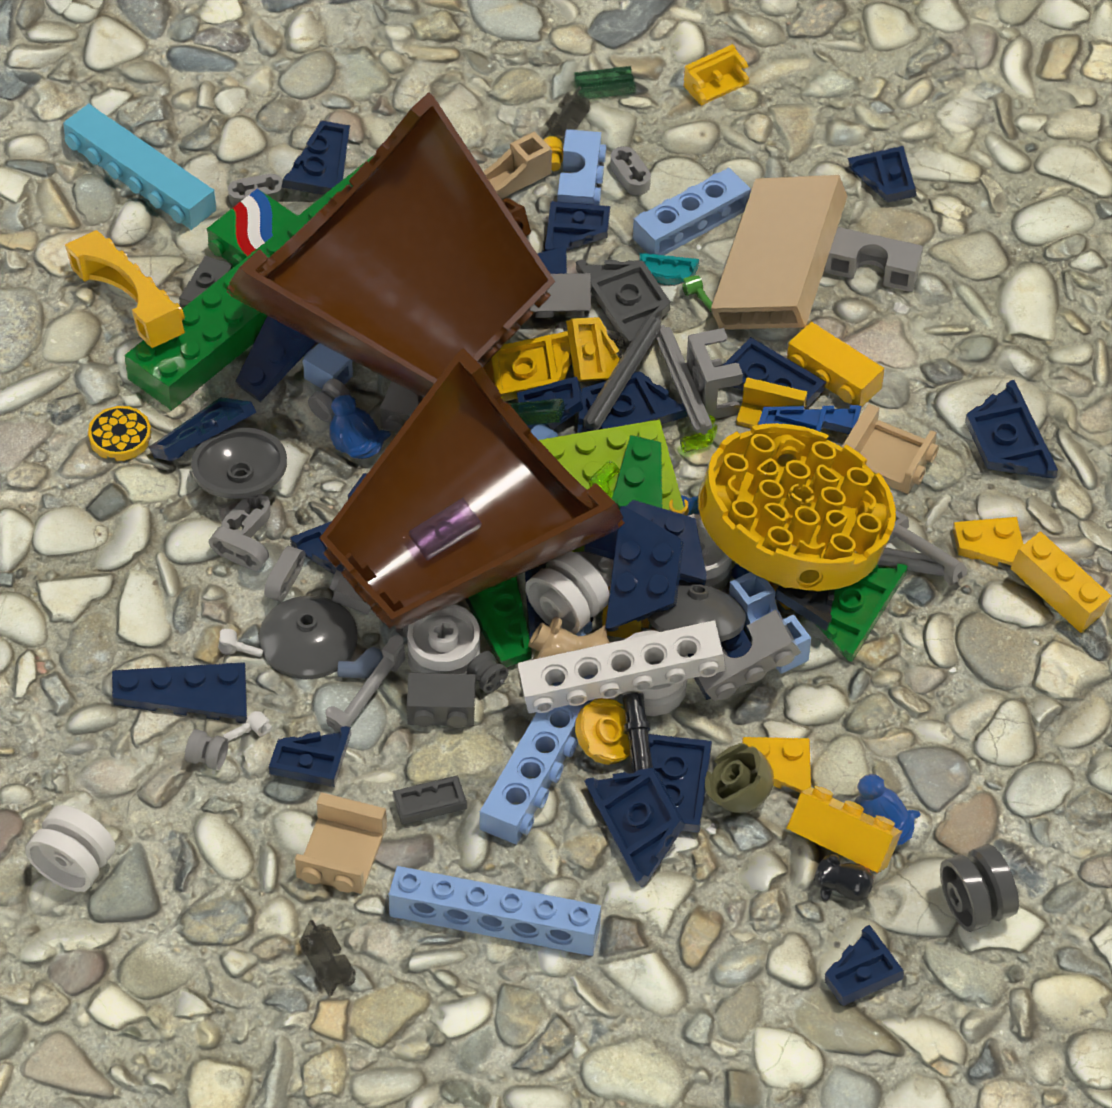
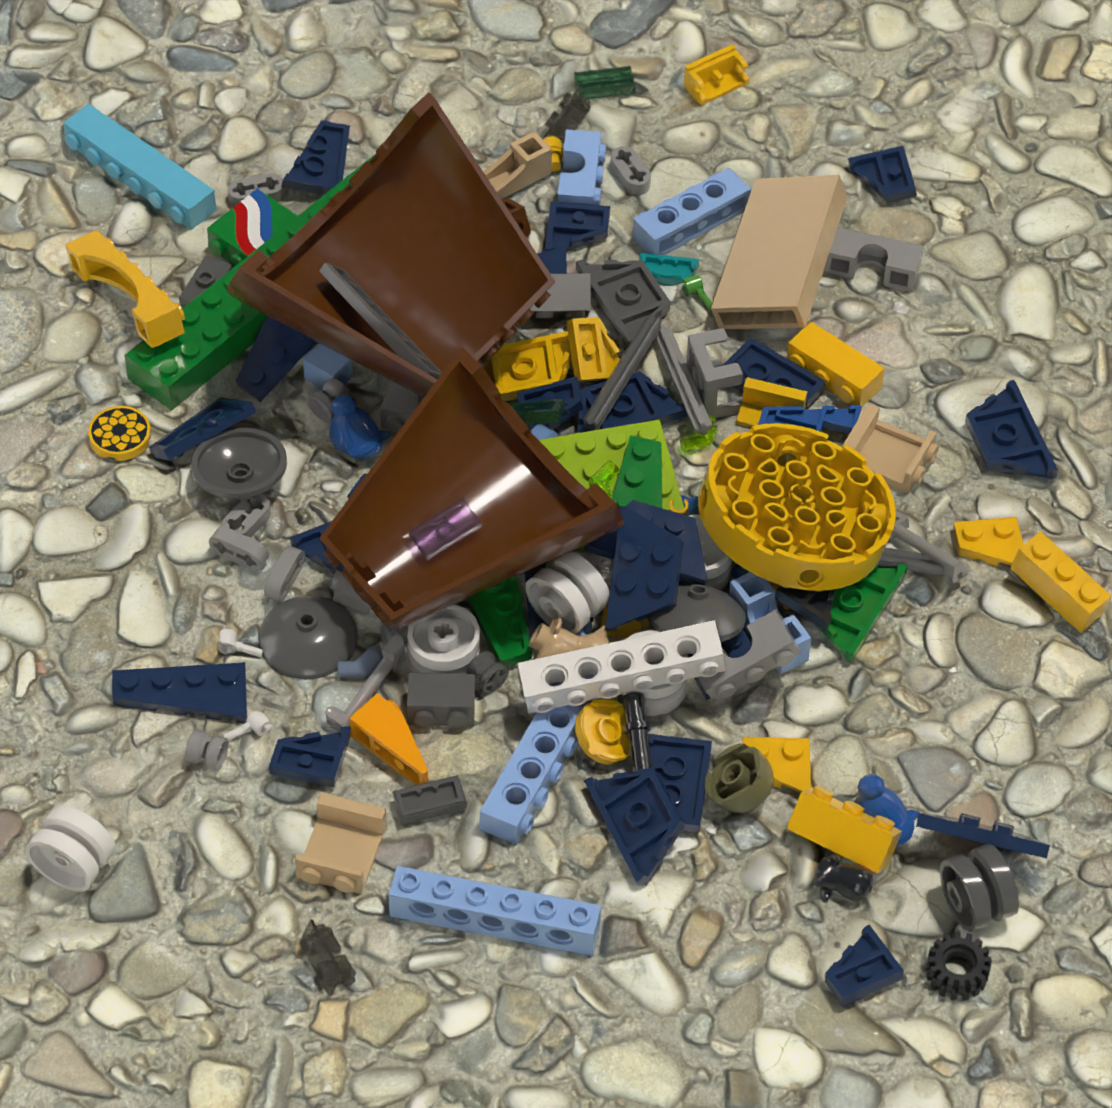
none -> dark grey tile [319,263,442,379]
none -> light orange slope [349,693,429,785]
none -> dark blue wing [916,813,1050,859]
none -> black tyre [926,932,992,1001]

